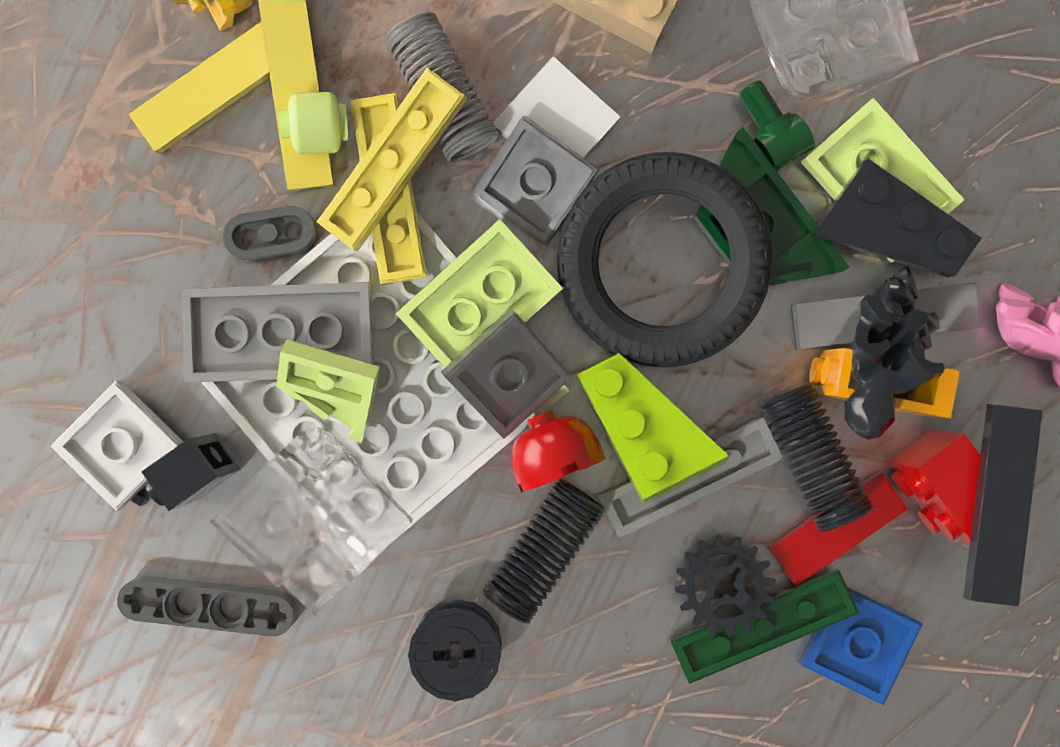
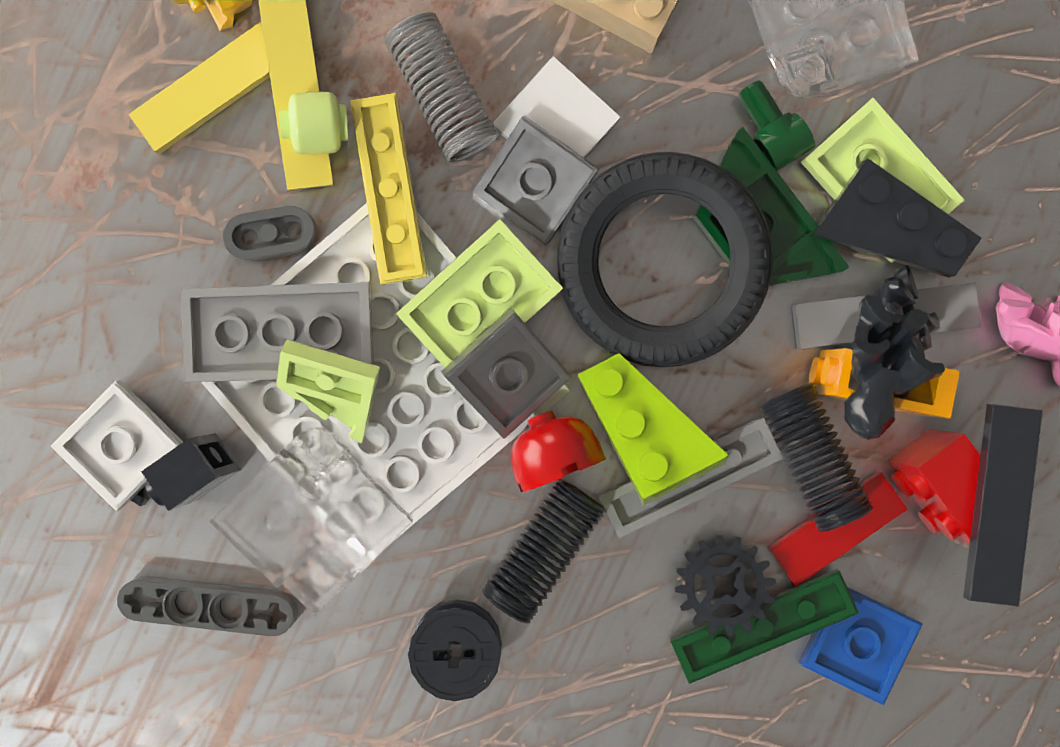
light yellow tile [317,68,467,251] -> none

